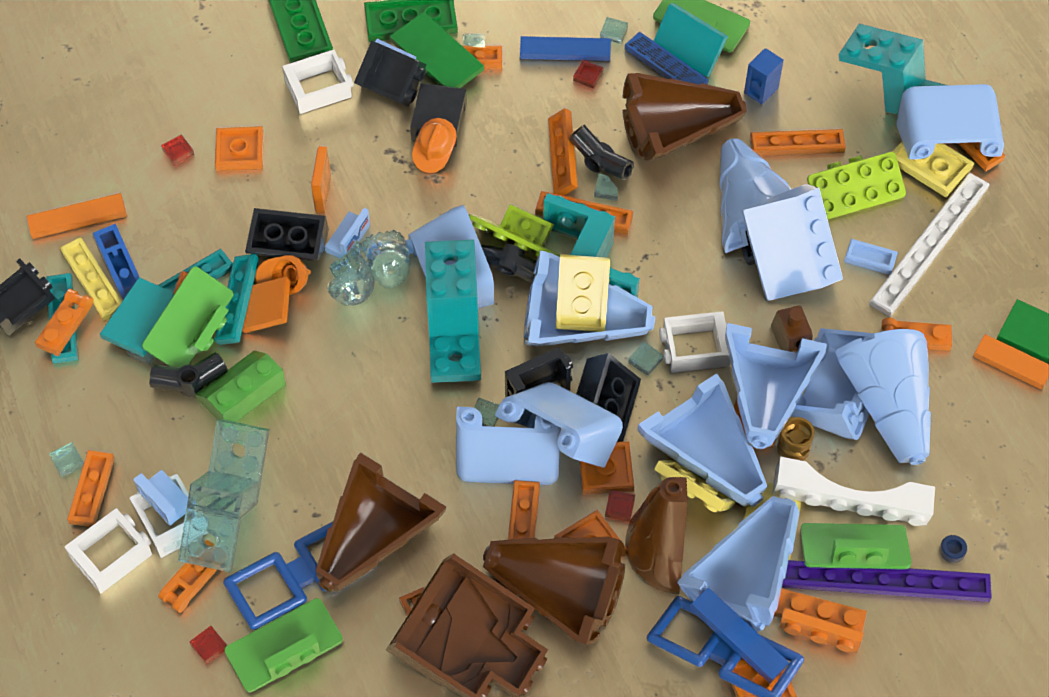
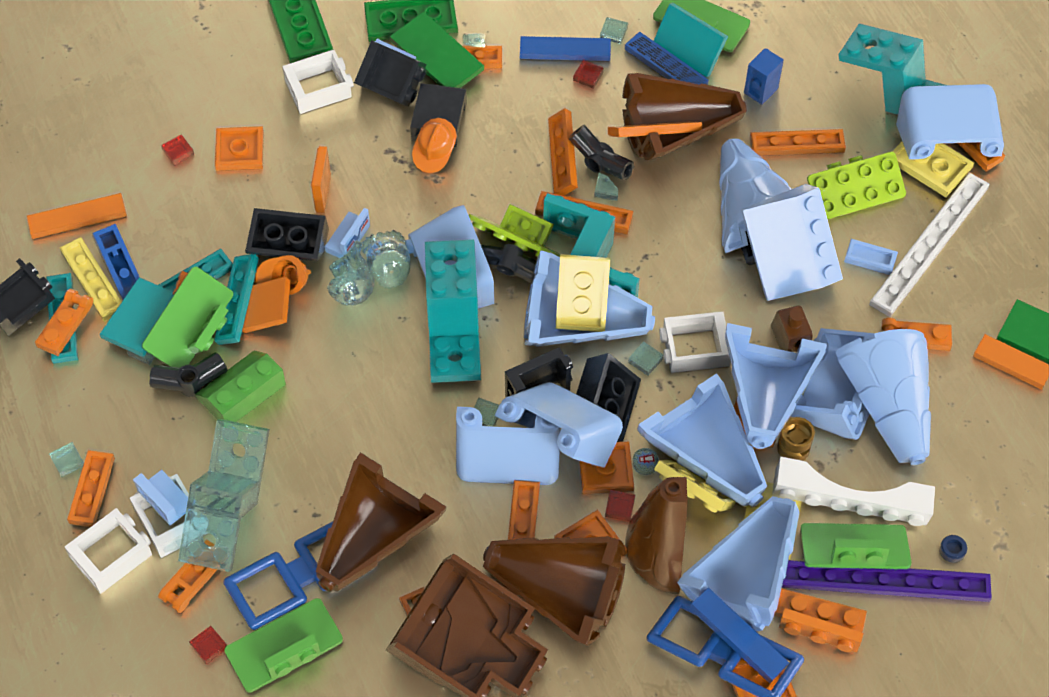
none -> orange tile [608,121,702,137]
none -> clear light blue tile [632,448,659,475]

